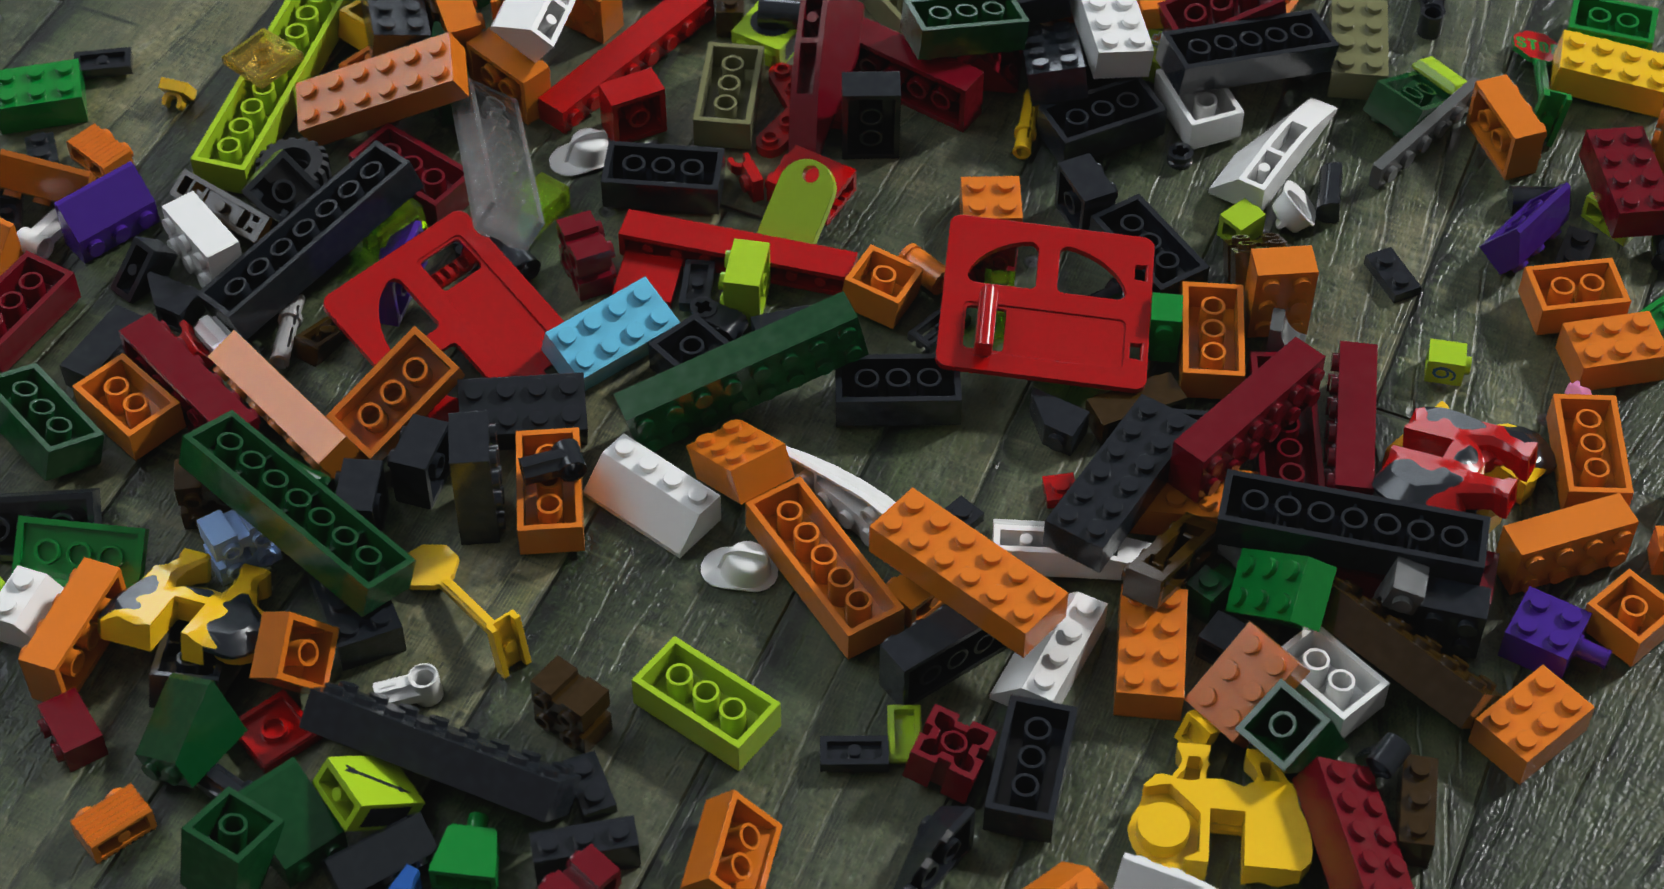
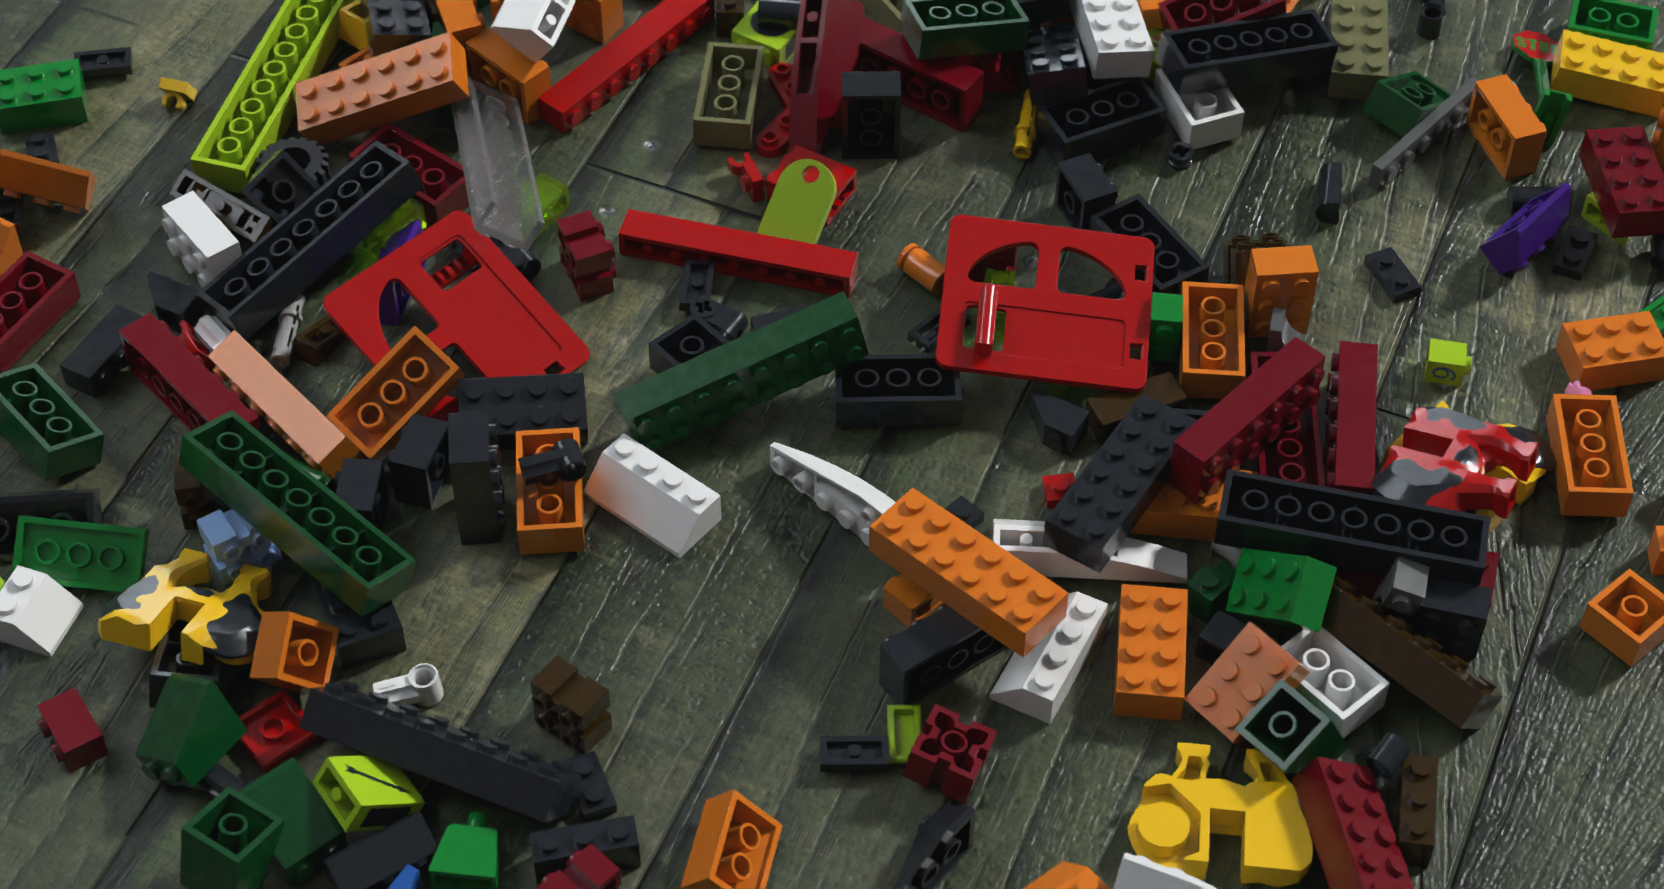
white piece [17,209,63,260] -> none
orange brick [18,557,126,702] -> none
dark purple slope [54,161,160,263] -> none
orange brick [66,123,134,178] -> none
orange brick [70,783,157,864] -> none
orange brick [72,353,186,461] -> none
black slope [110,236,179,304] -> none
clear yellow tile [222,28,304,89] -> none
yellow piece [408,544,532,679] -> none
medium azure brick [541,276,680,391] -> none
white piece [549,128,609,177] -> none
red brick [598,67,667,142] -> none
black brick [601,141,726,215] -> none
red tile [612,251,684,309] -> none
lime brick [632,636,781,771] -> none
orange brick [686,419,795,504] -> none
white piece [701,541,778,592] -> none
lime brick [718,238,771,326] -> none
orange brick [745,476,905,660] -> none
orange brick [842,244,924,329] -> none
orange brick [959,176,1023,222] -> none
black brick [983,694,1078,843] -> none
dark brown brick [1121,512,1218,609] -> none
yellow tile [1174,709,1220,745] -> none
white wedge [1208,98,1337,211] -> none
lime brick [1217,198,1266,240] -> none
white piece [1272,180,1316,233] -> none
lime tile [1411,56,1467,95] -> none
orange brick [1468,665,1595,785] -> none
orange brick [1495,493,1639,595] -> none
dark purple brick [1498,586,1613,679] -> none
orange brick [1518,258,1631,335] -> none

